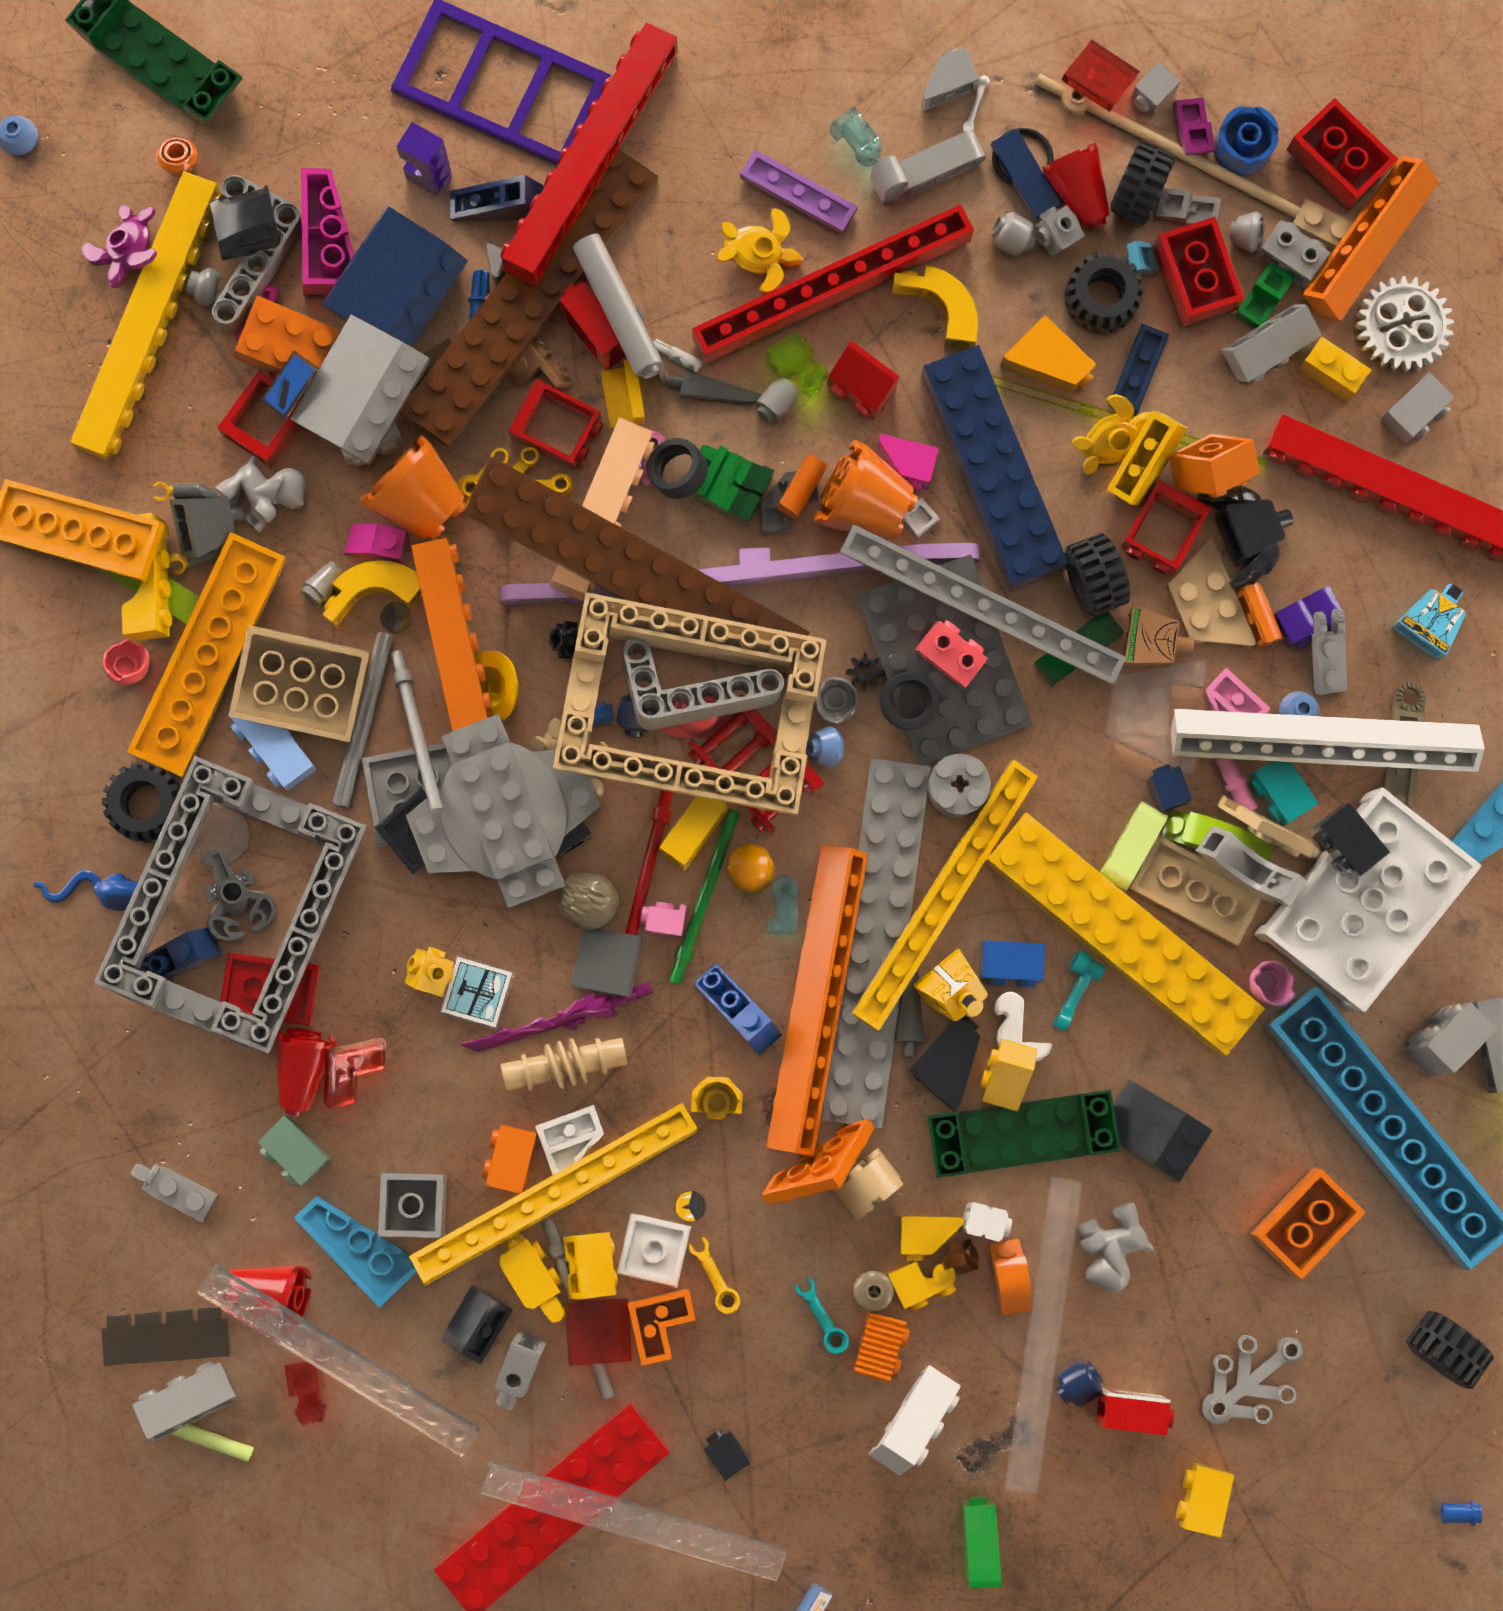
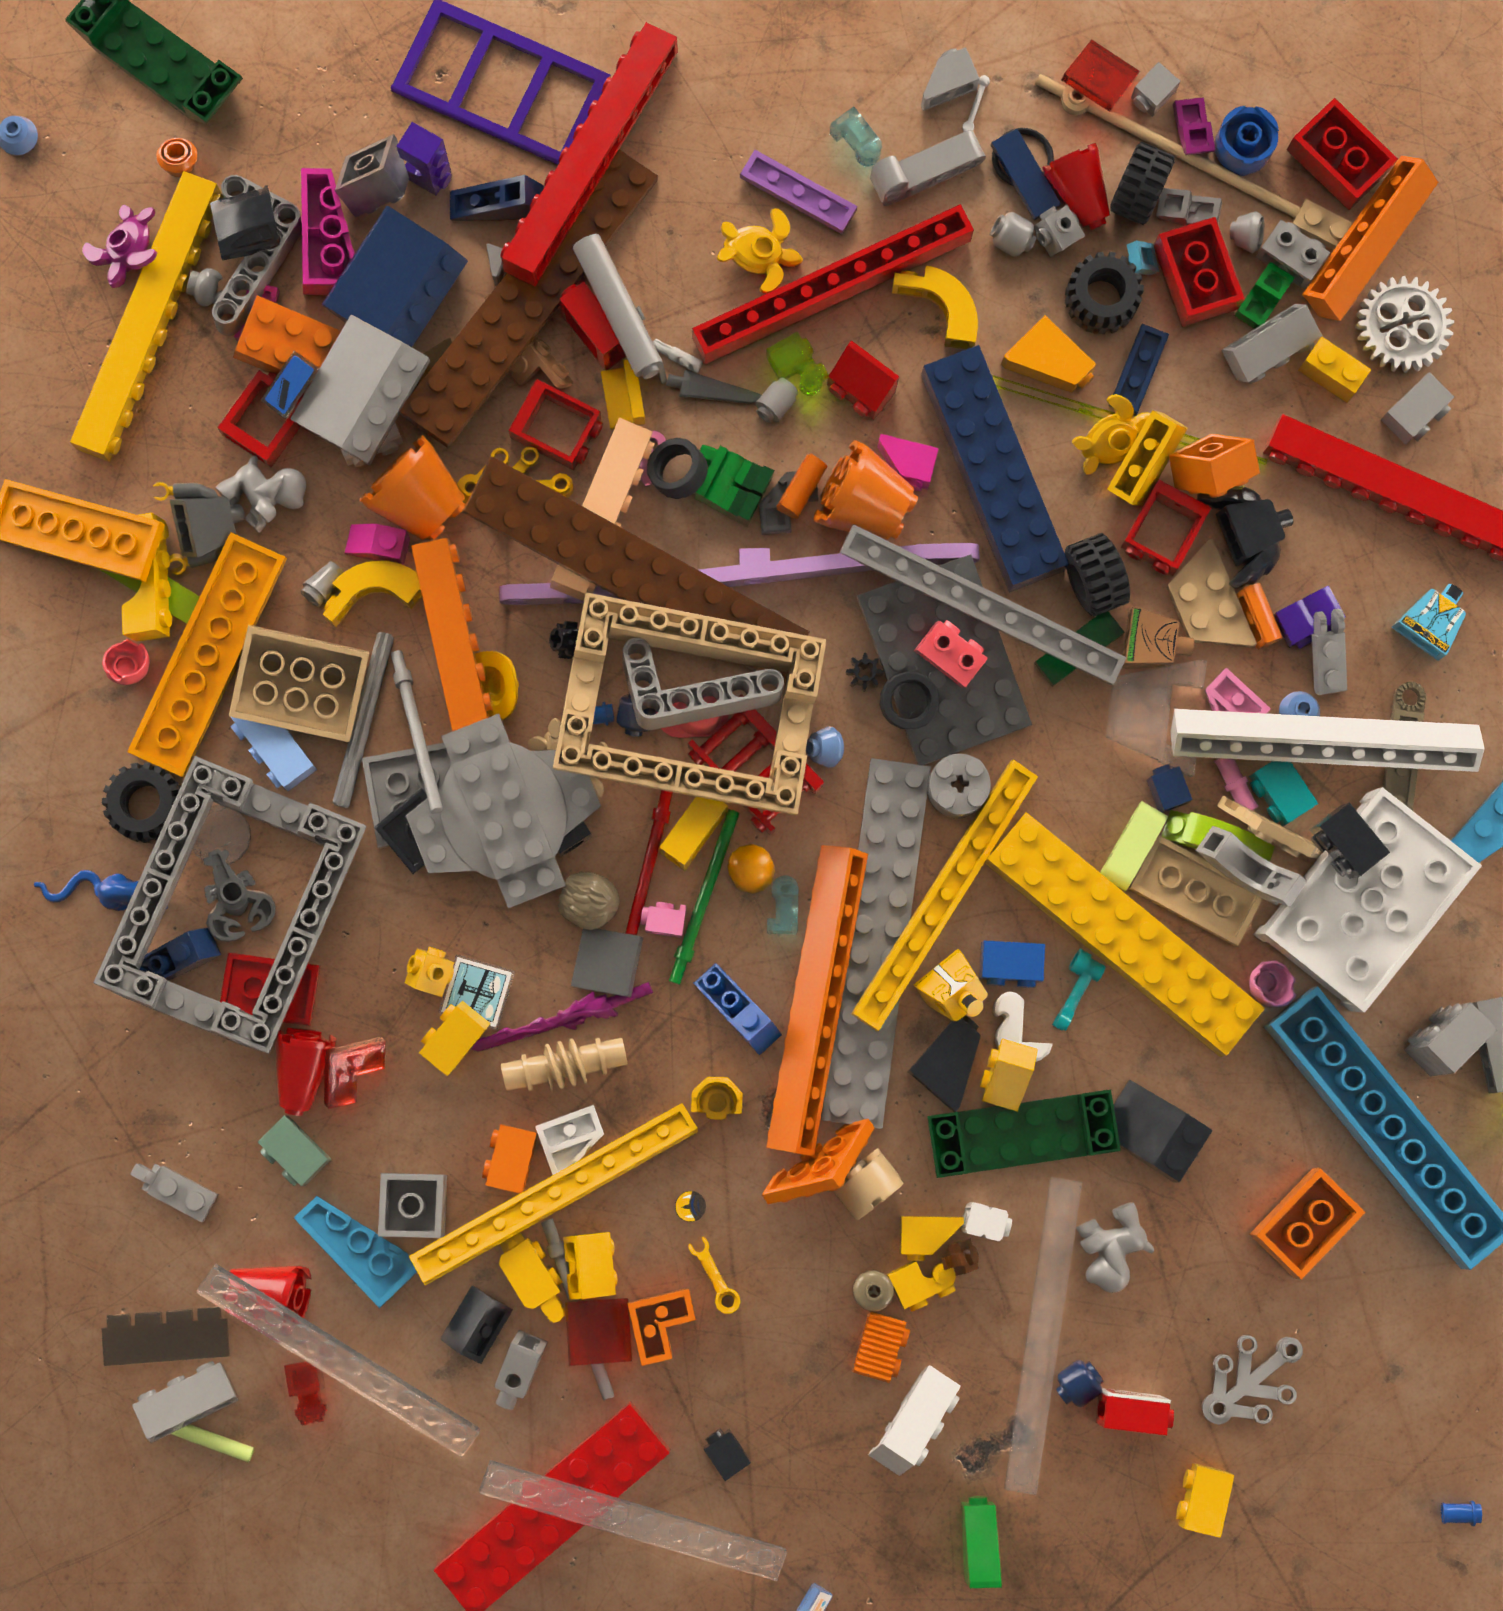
clear smoke tile [380,602,411,634] -> none
blue axle [468,270,490,321] -> none
white tile [617,1213,691,1288] -> none
teal brick [795,1277,849,1354] -> none
light grey hair [813,677,858,724] -> none
dark grey bar [895,969,925,1058] -> none
white tile [902,497,941,540] -> none
orange brick [989,1239,1032,1315] -> none
black tyre [1406,1310,1494,1389] -> none
none -> flat silver slope [335,134,409,218]
none -> yellow brick [419,1000,491,1076]

